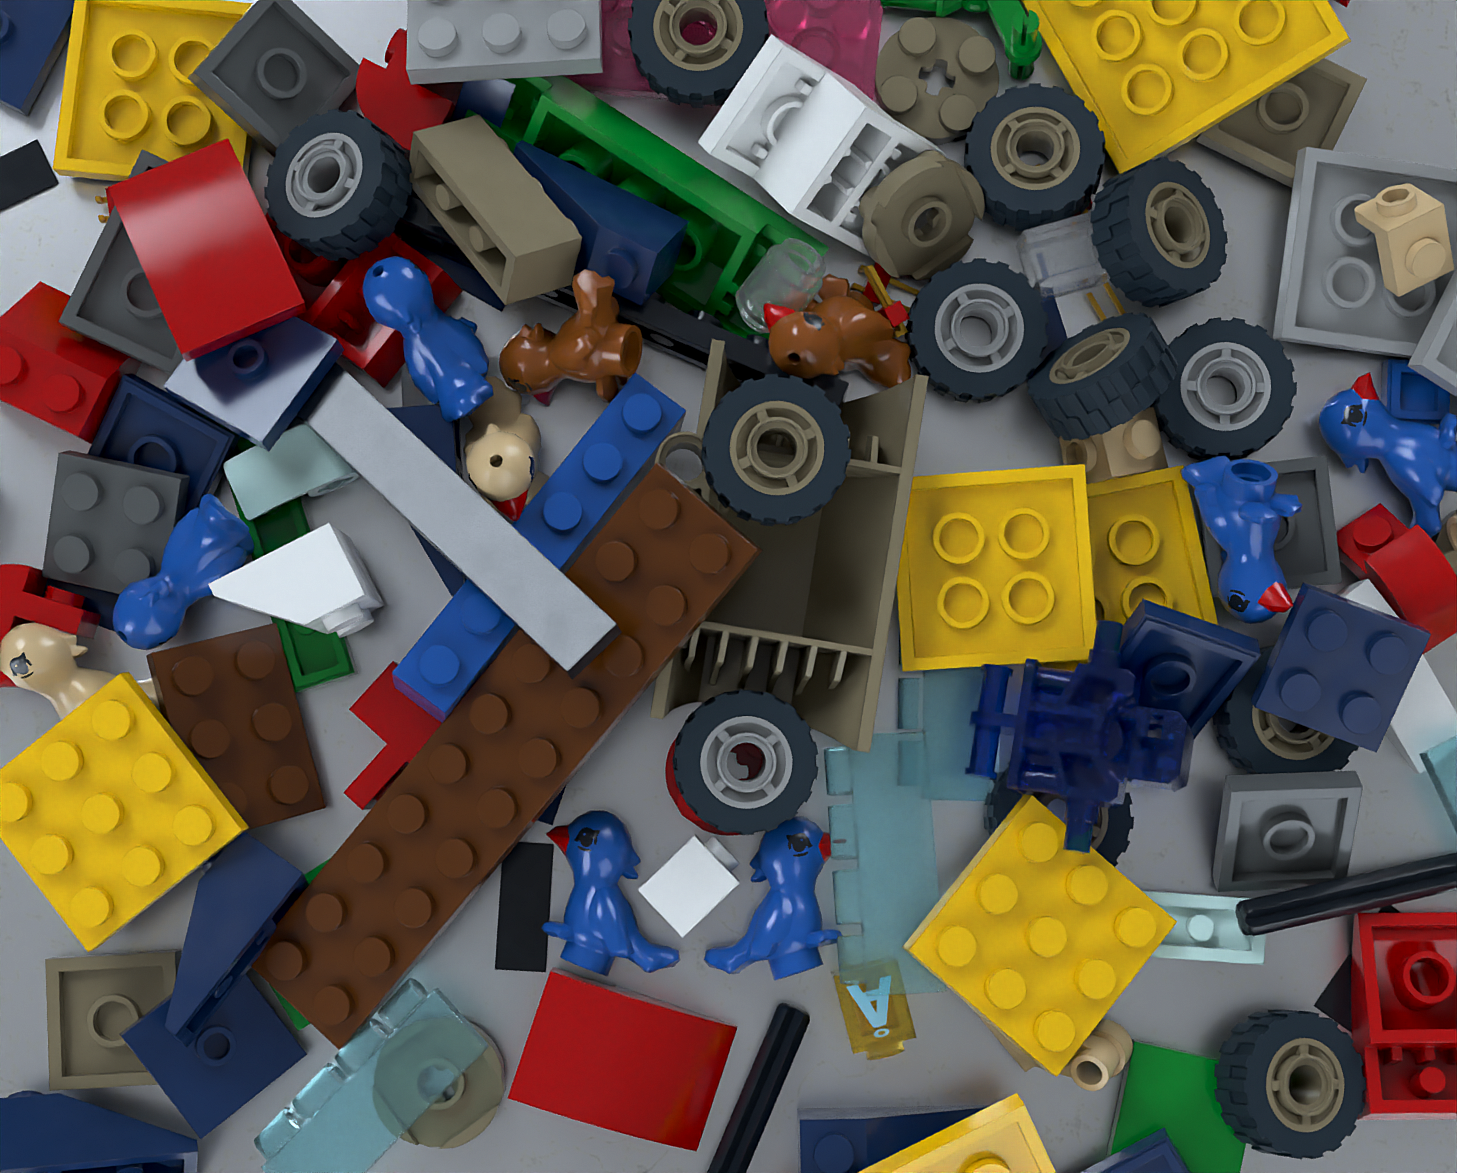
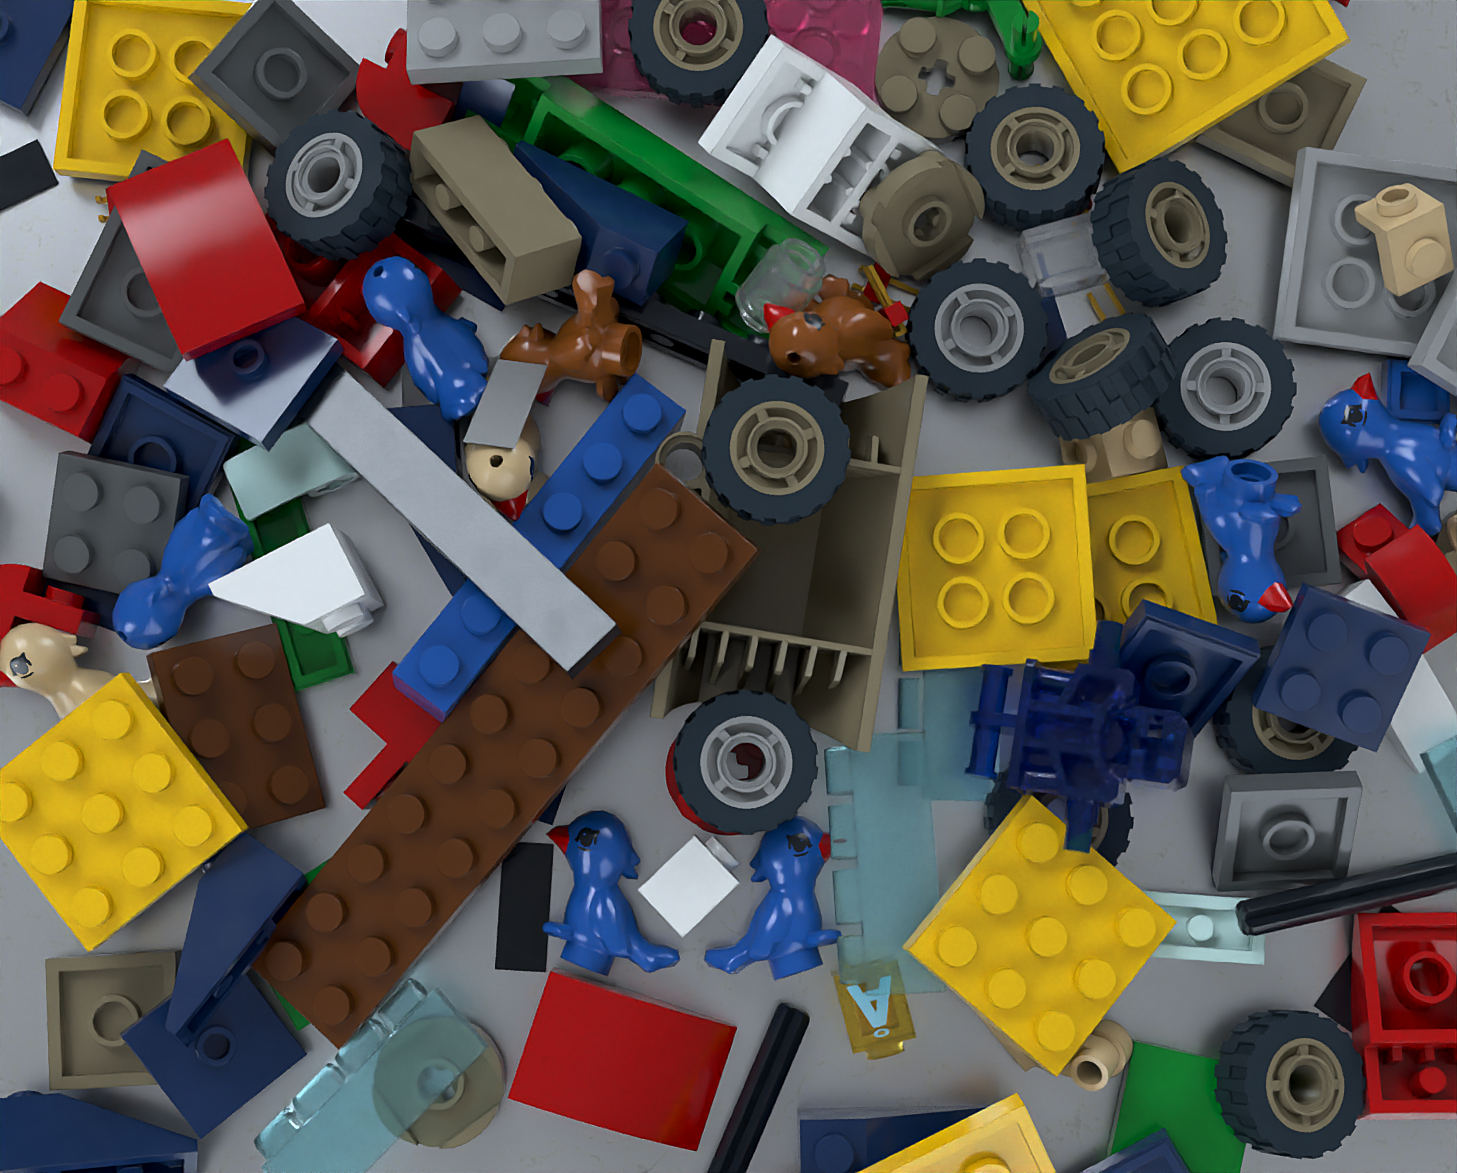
none -> light grey sticker [463,359,548,449]

